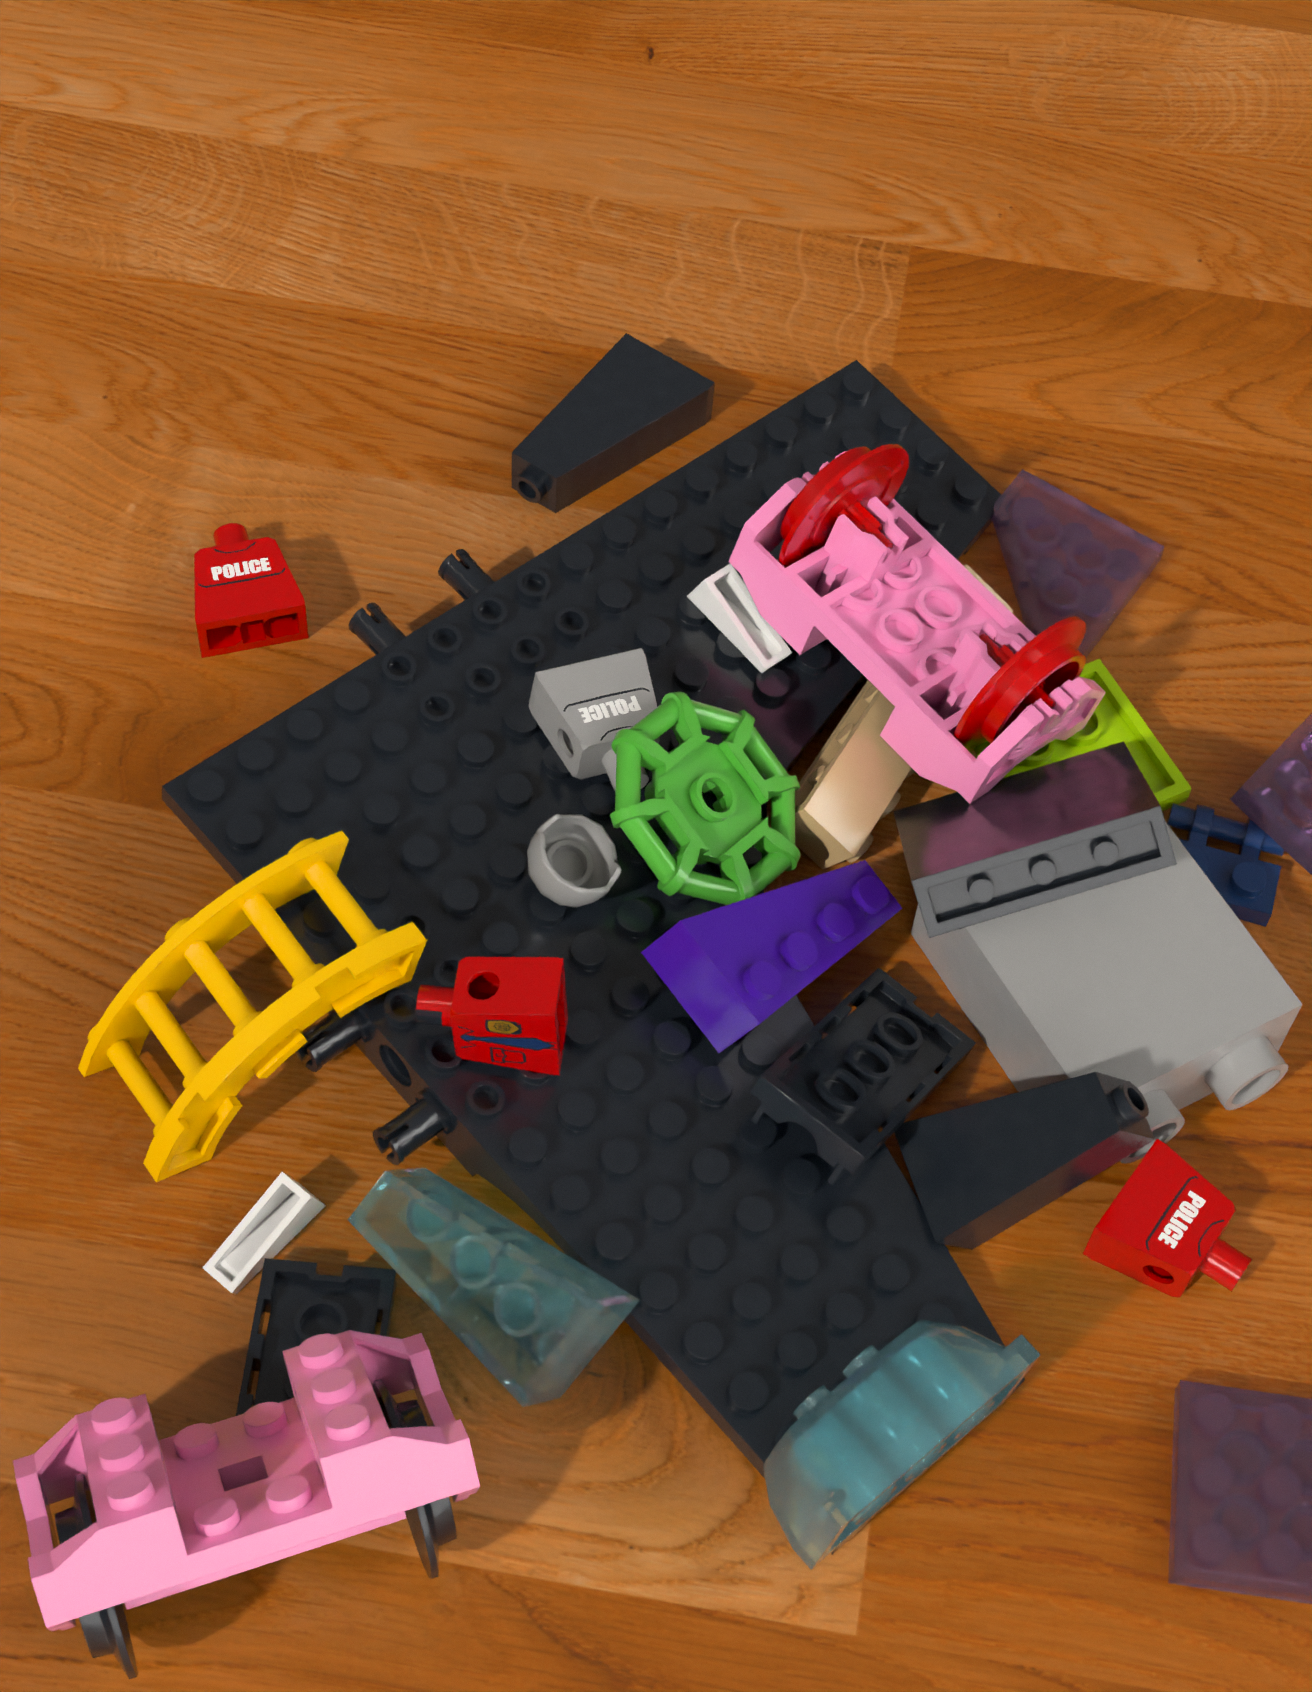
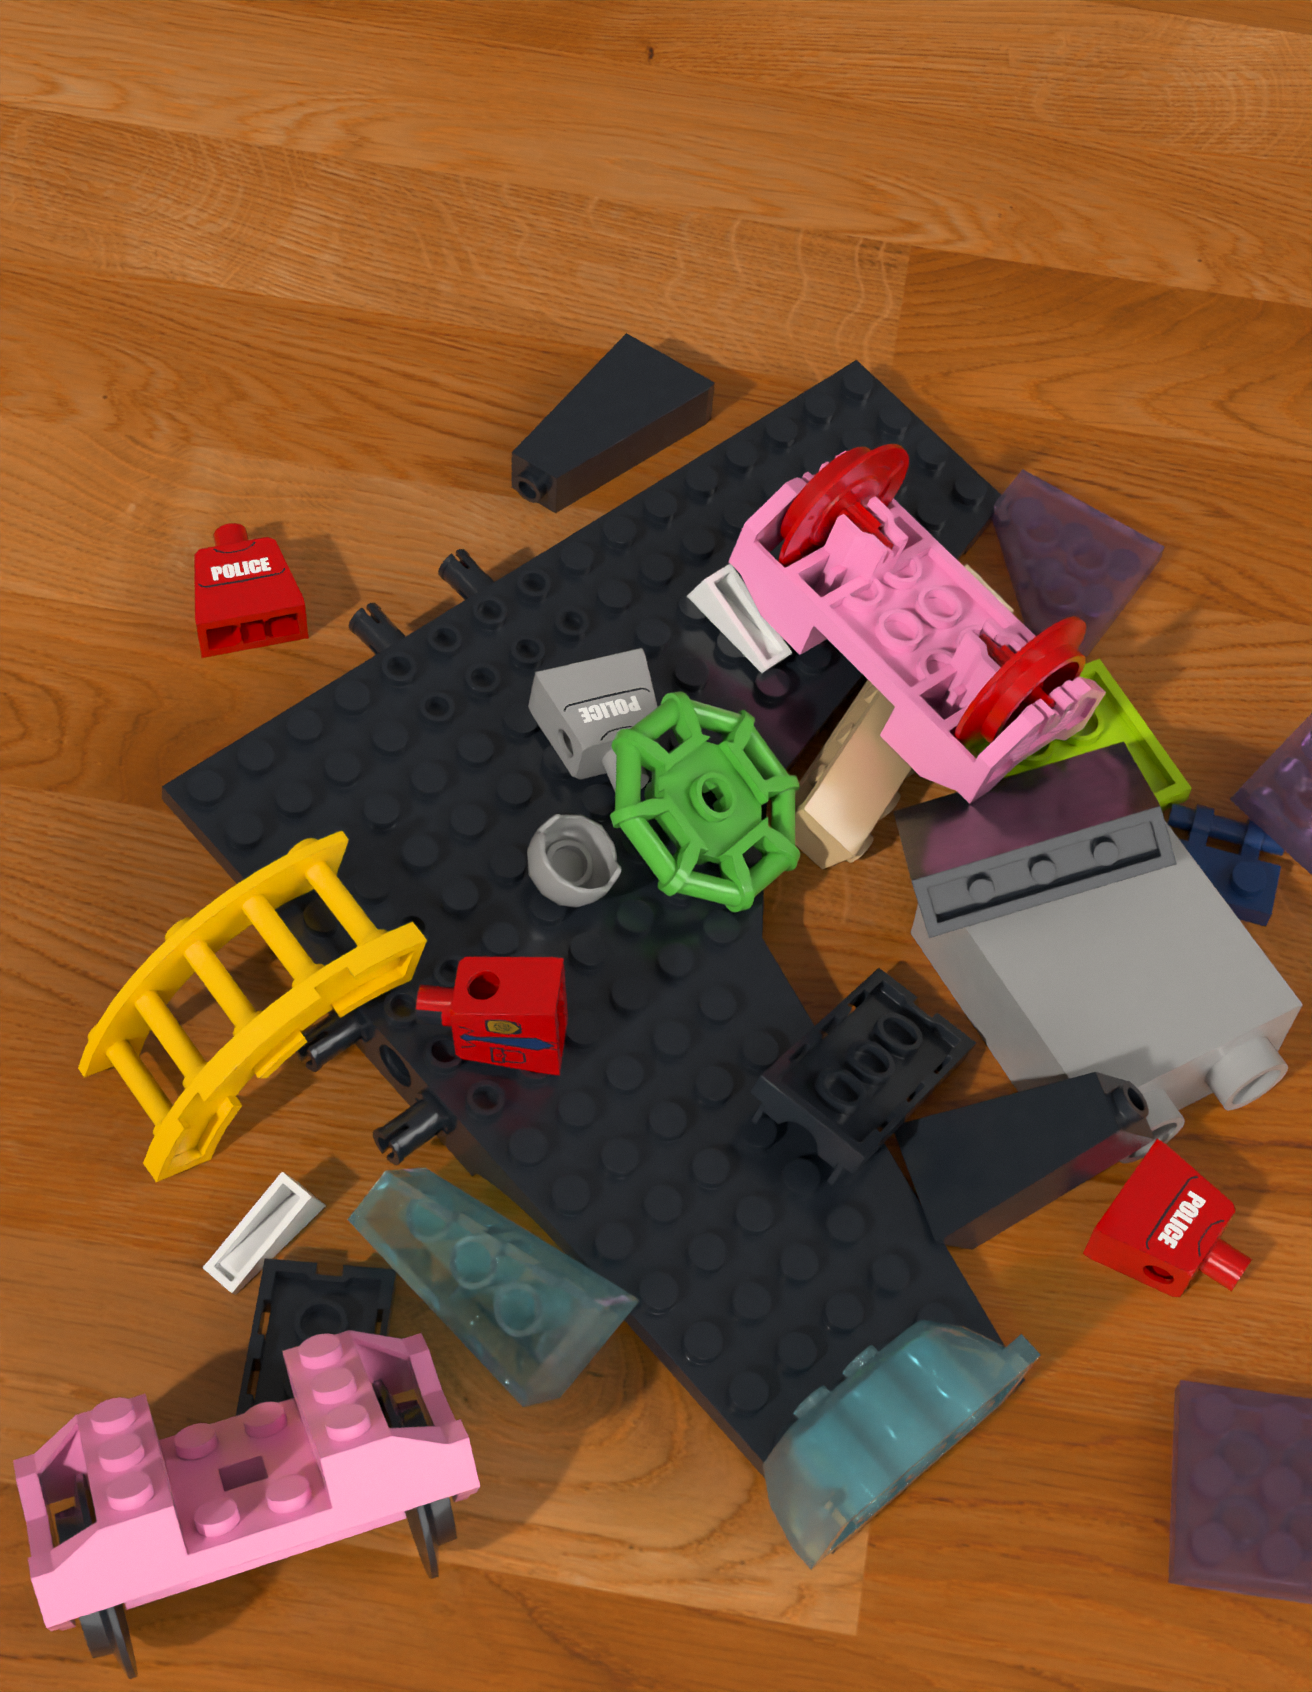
dark purple wedge [641,860,902,1053] -> none

